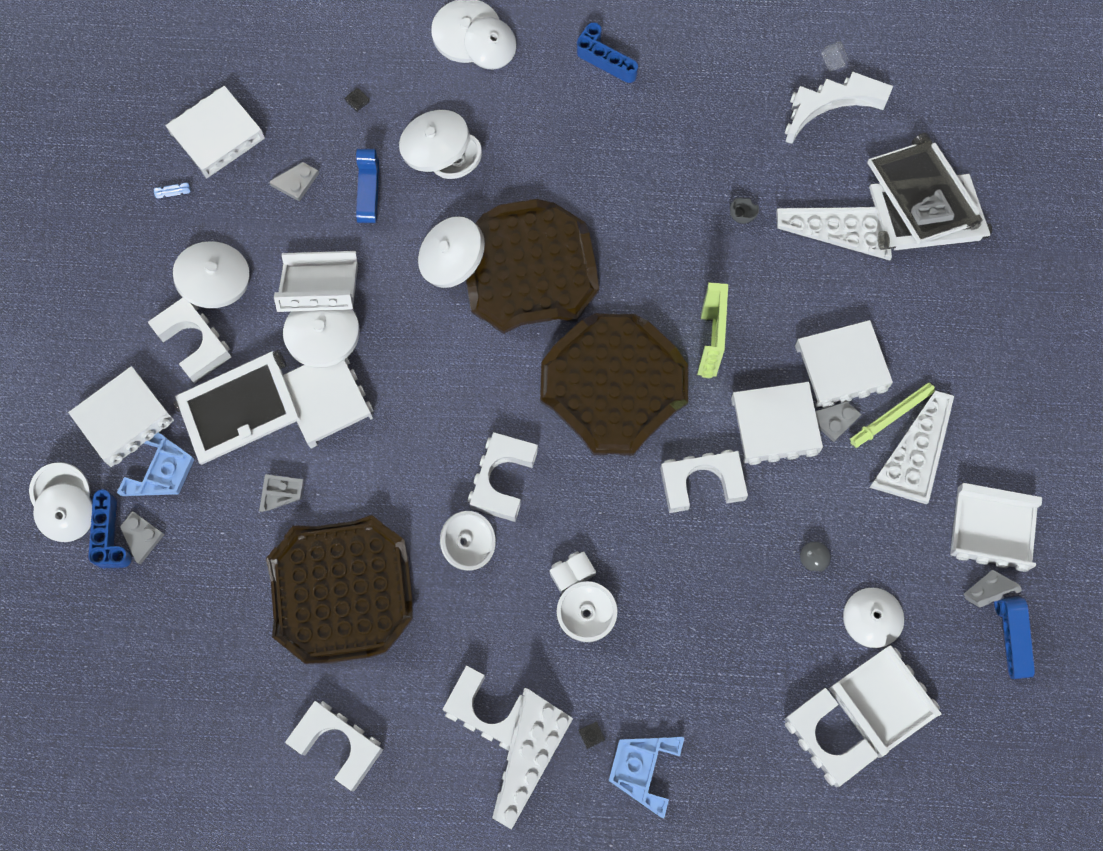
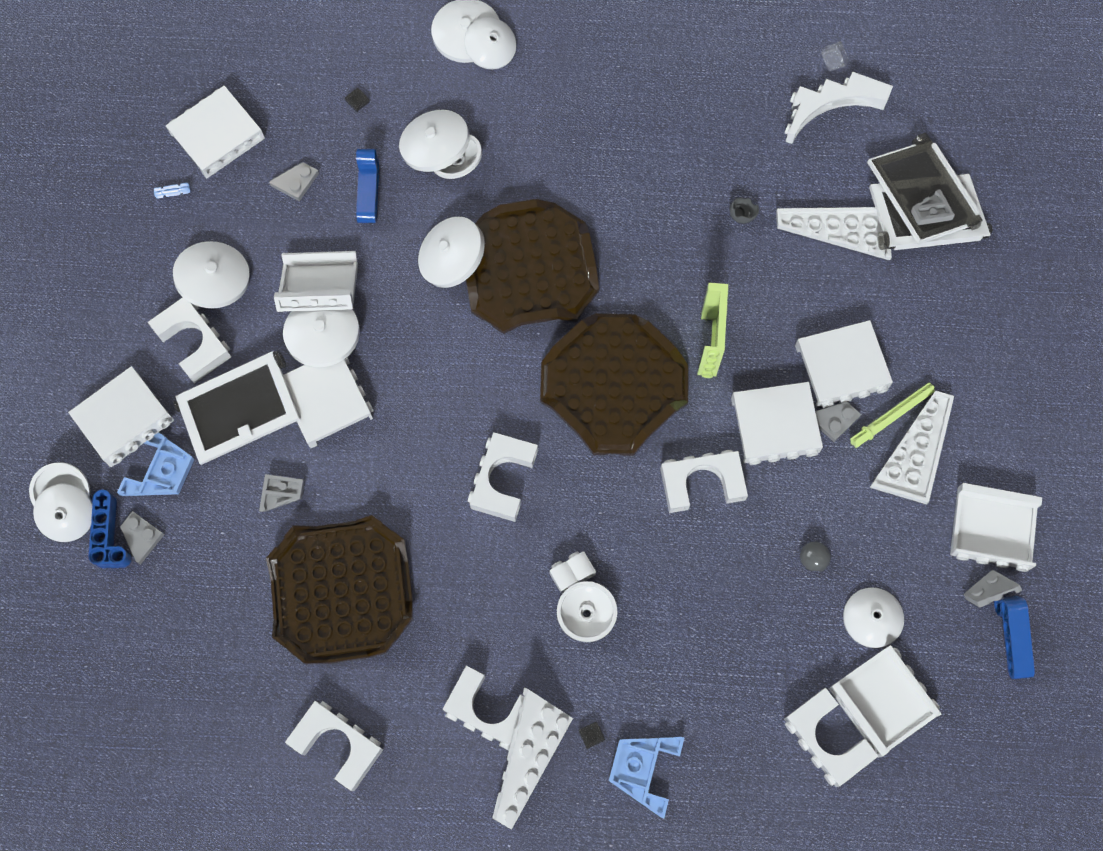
white dish [440,511,496,571] -> none
blue beam [577,23,638,83] -> none

